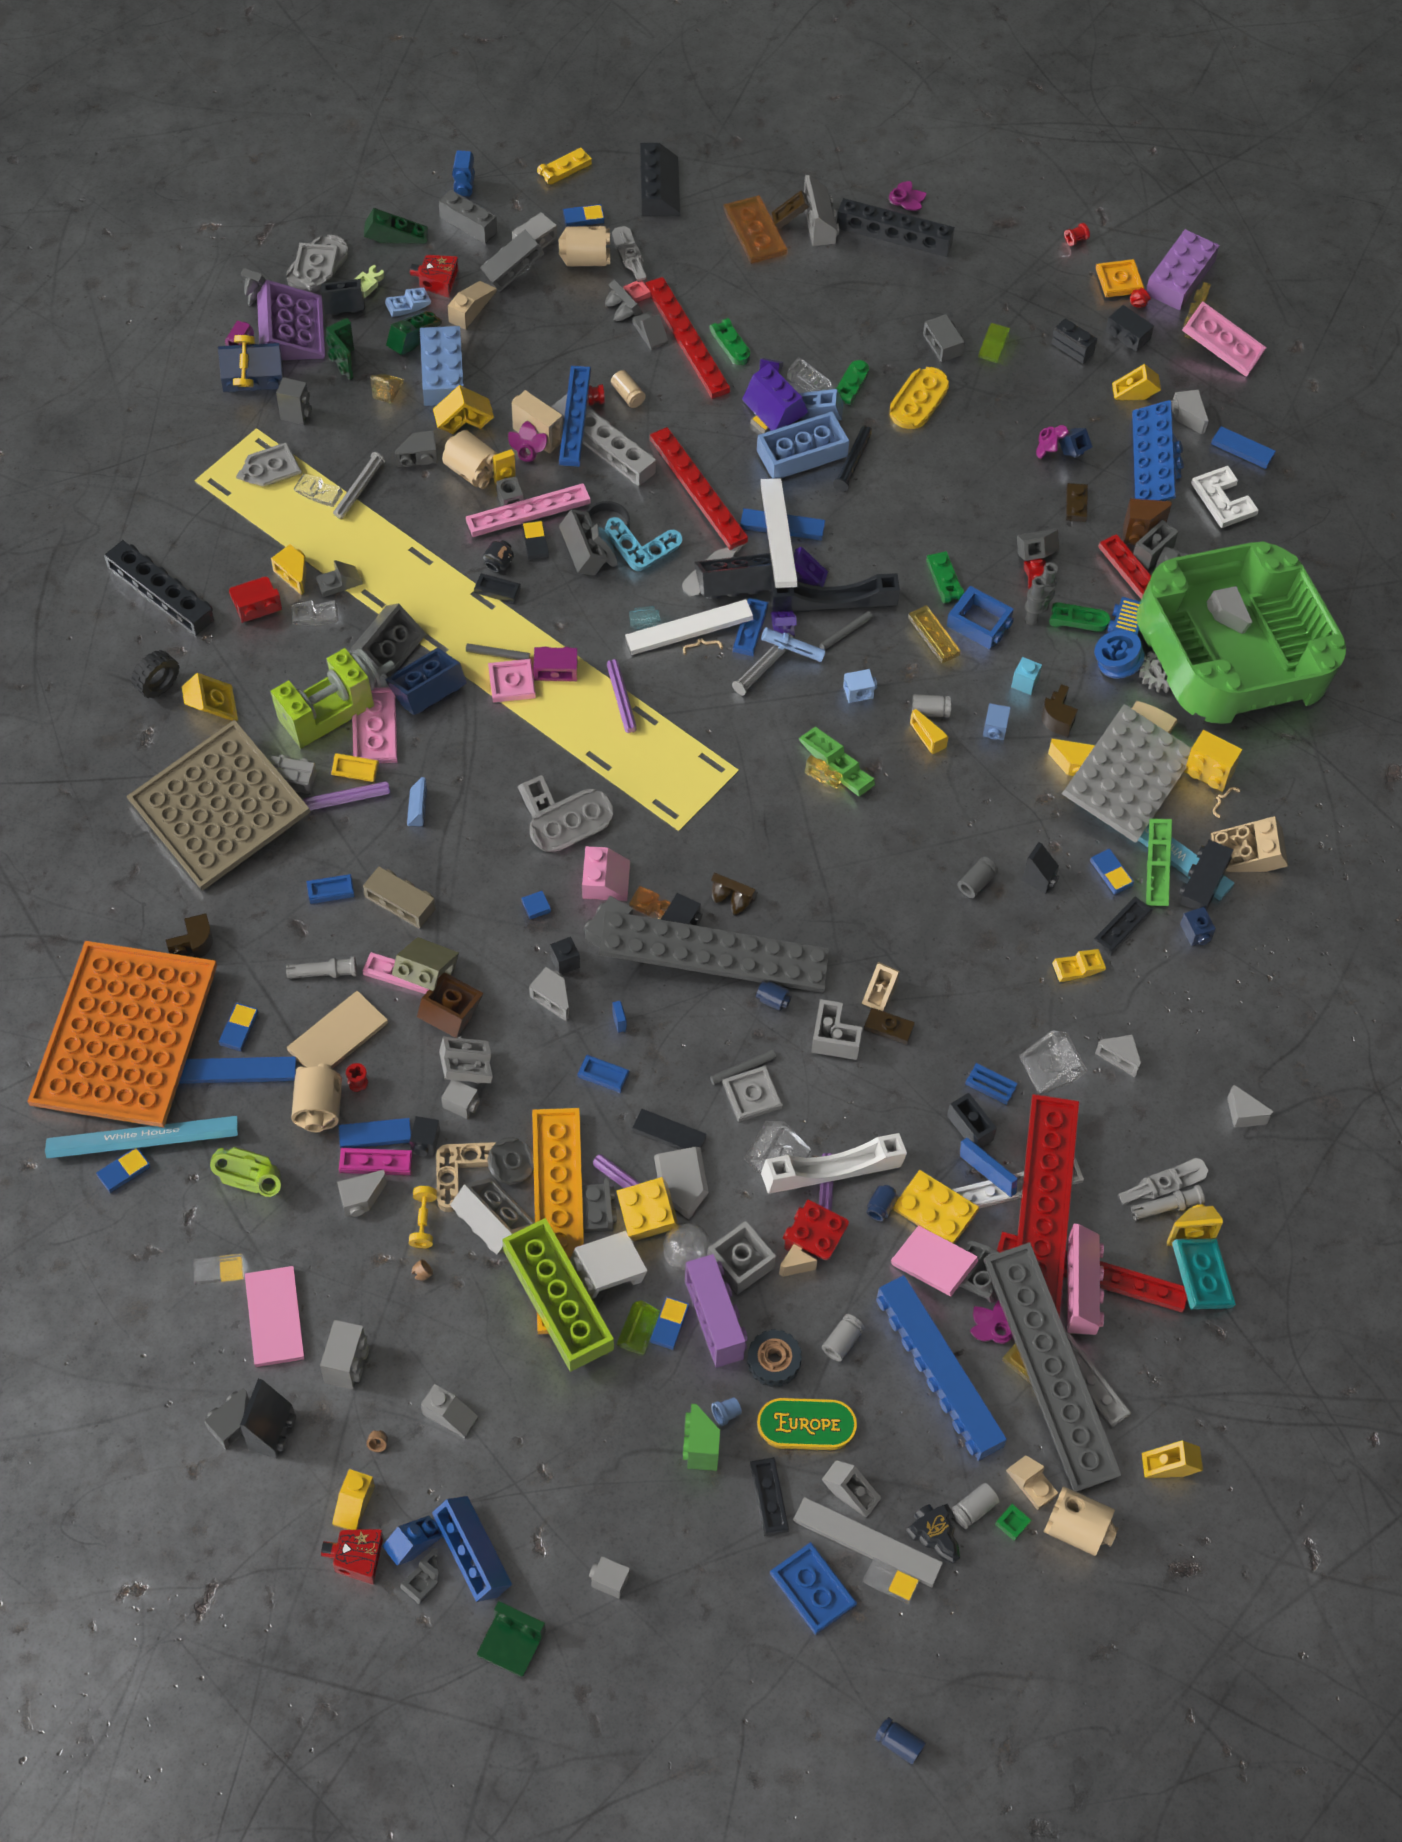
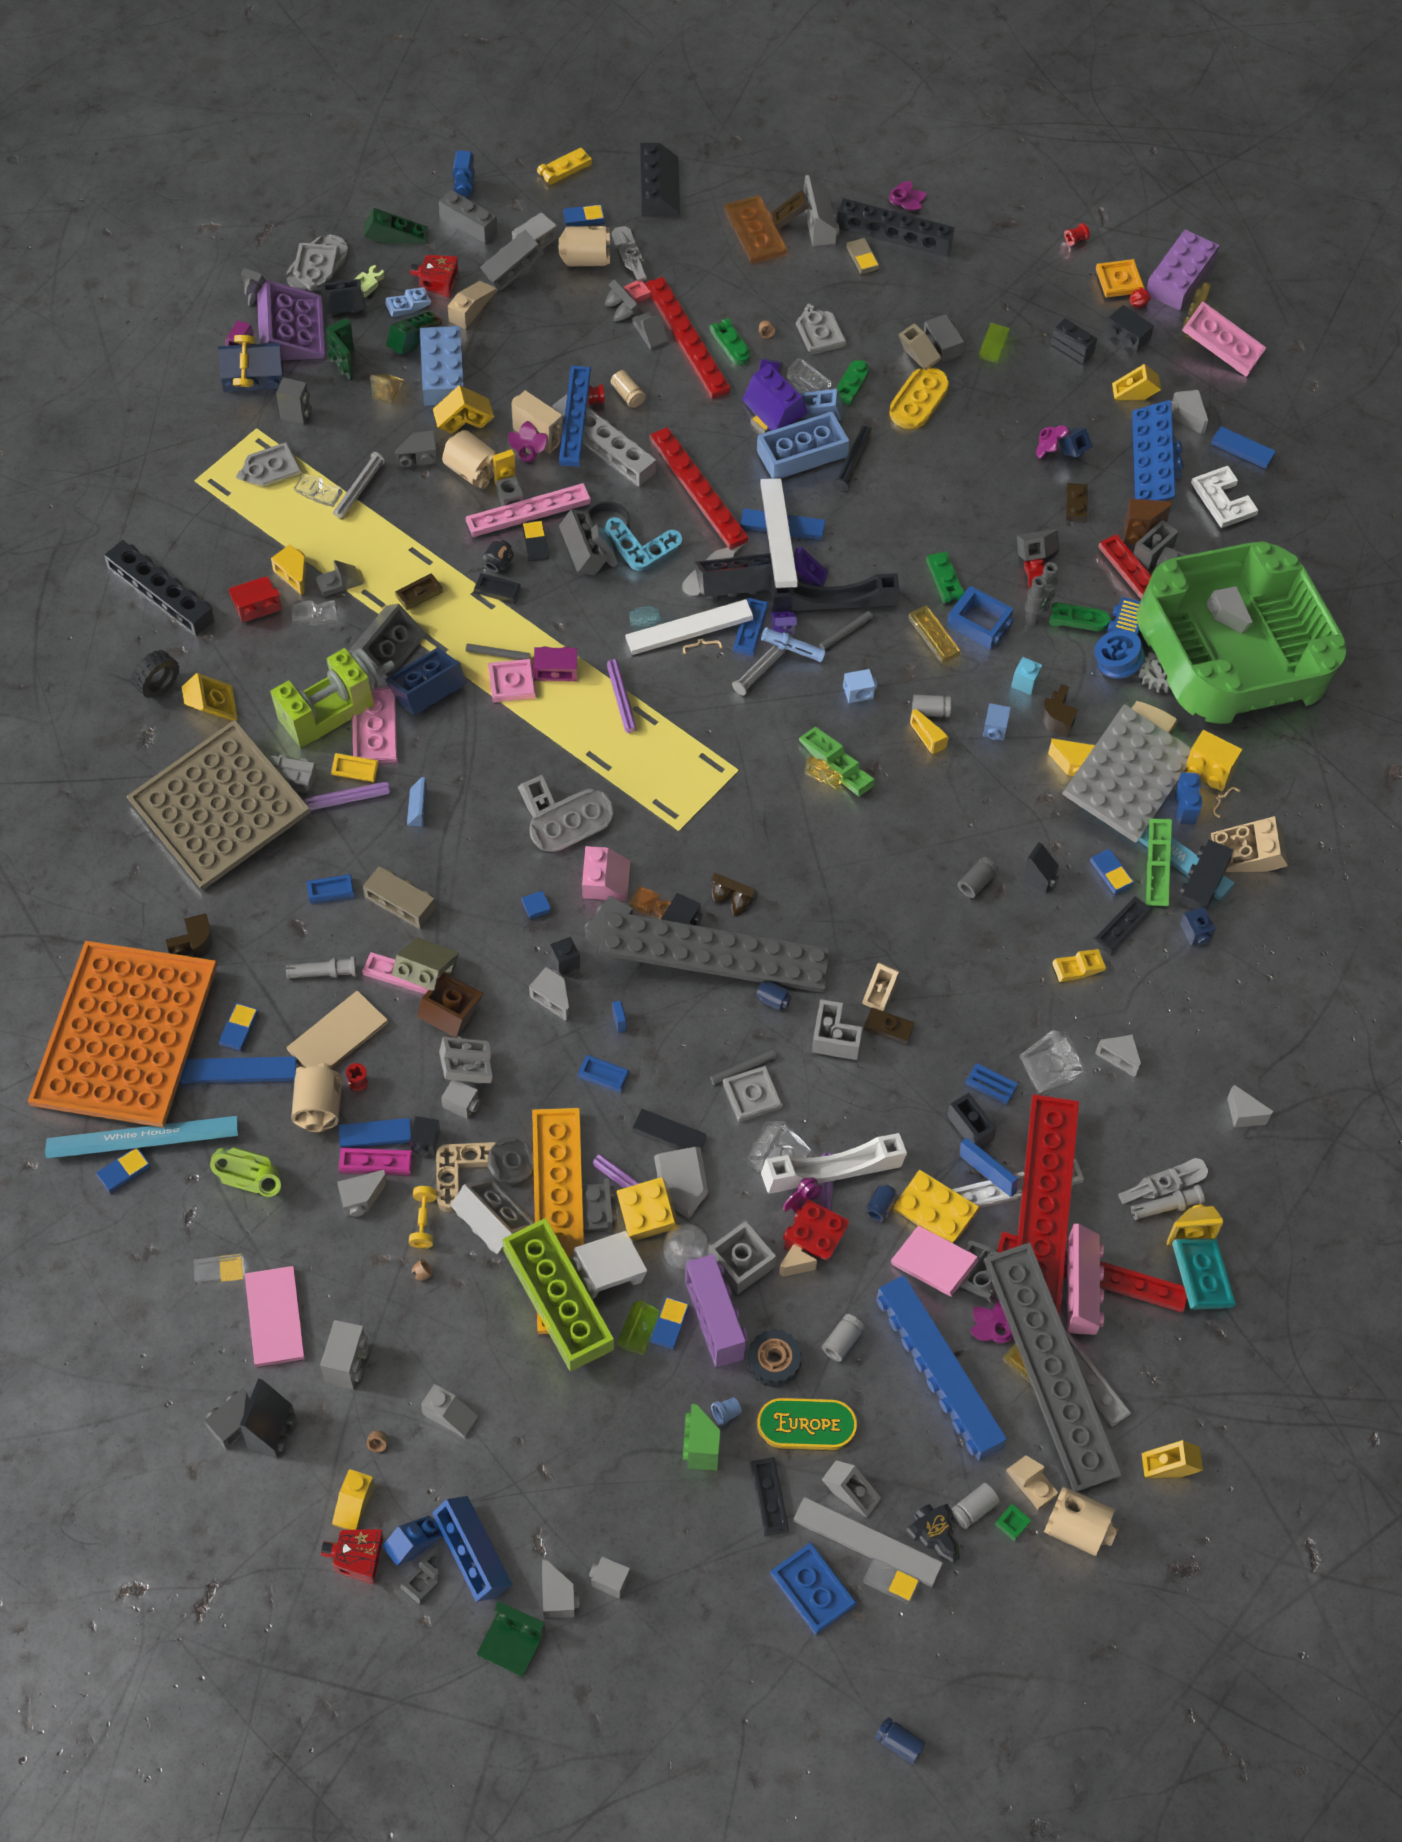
none -> dark brown plate [395,573,443,611]
none -> light grey slope [542,1560,580,1618]
none -> medium nougat hinge [759,320,775,338]
none -> magenta plate [783,1177,822,1213]
none -> light grey tile [796,304,847,355]
none -> dark tan tile [846,238,879,275]
none -> dark tan slope [898,323,942,371]
none -> blue brick [1175,772,1202,824]

